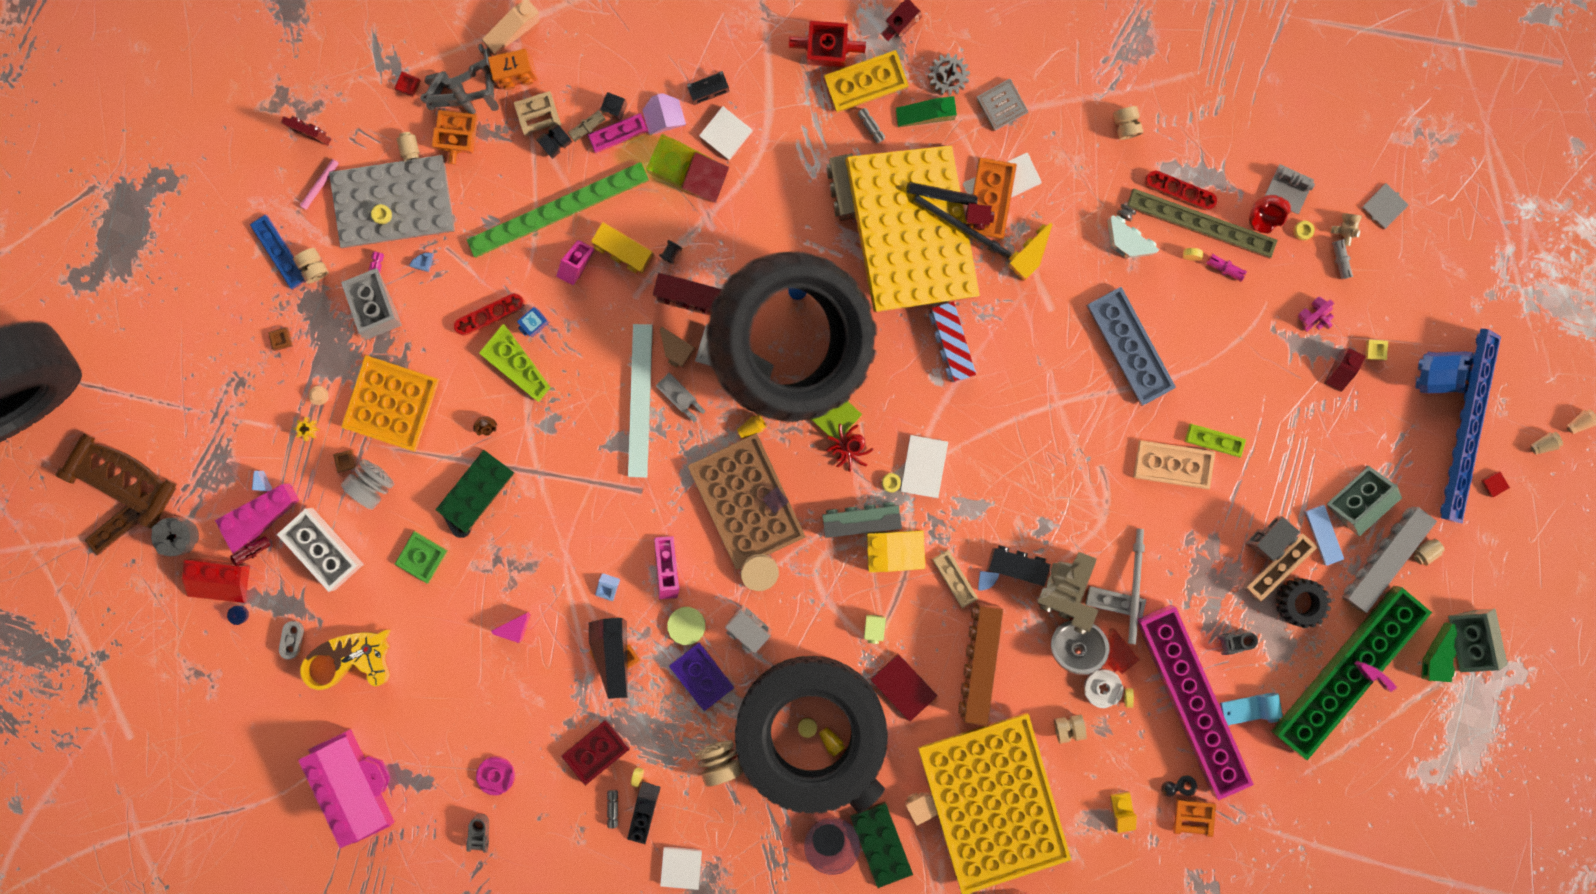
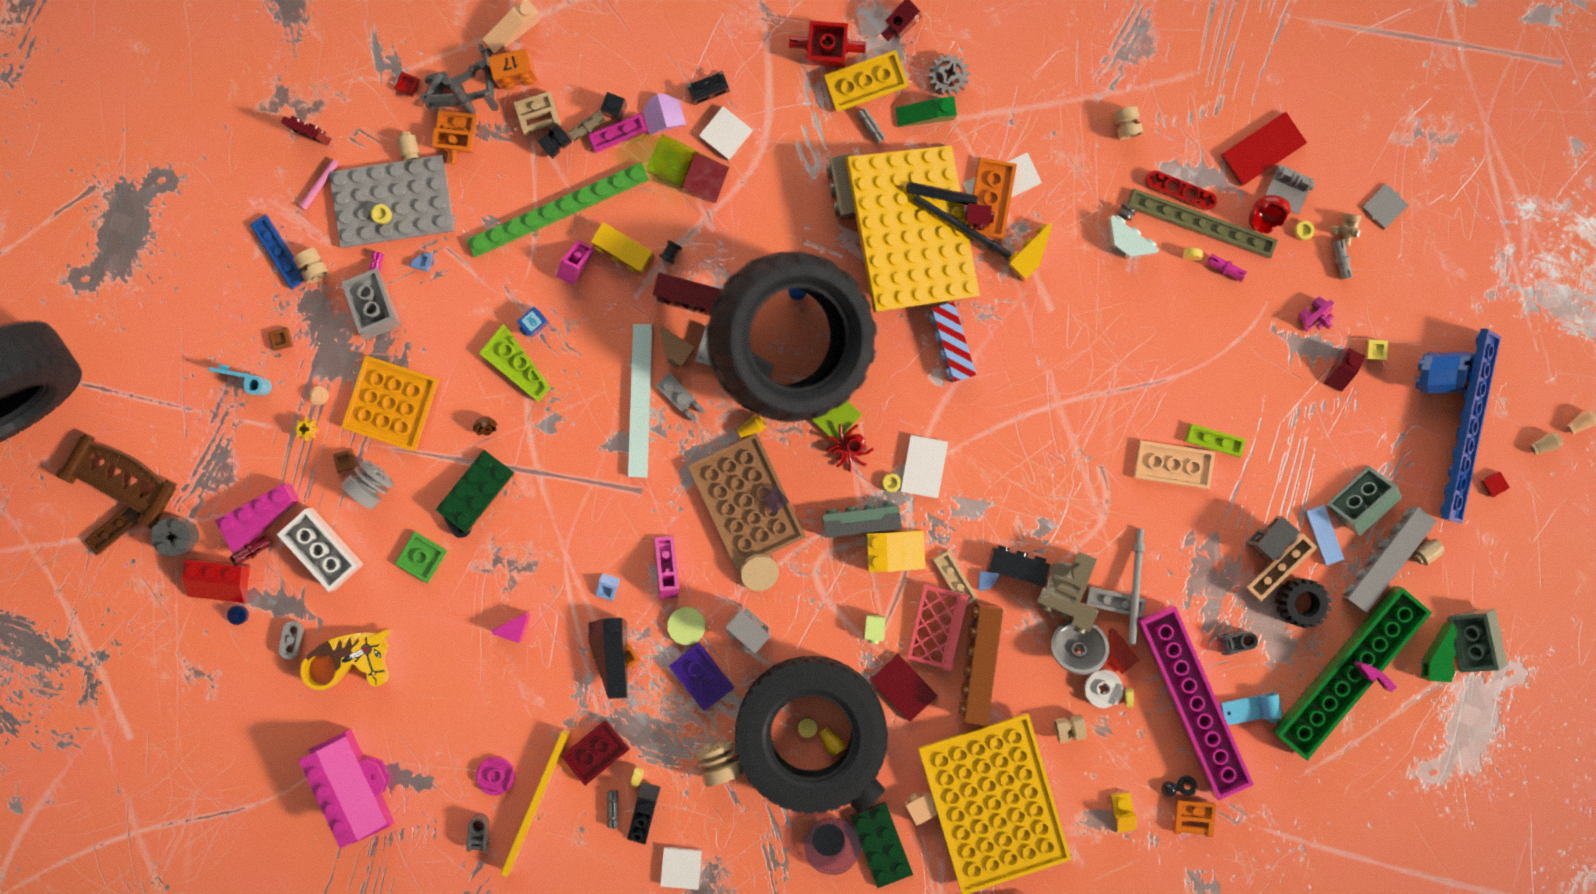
light blue slope [252,471,272,491] -> none
red beam [454,293,525,336] -> none
light grey tile [976,78,1029,131] -> none
sand blue plate [1086,287,1176,406] -> none
none -> medium azure door [208,364,272,396]
none -> yellow tile [501,729,570,877]
none -> coral fence [907,584,970,671]
none -> red tile [1221,111,1307,186]

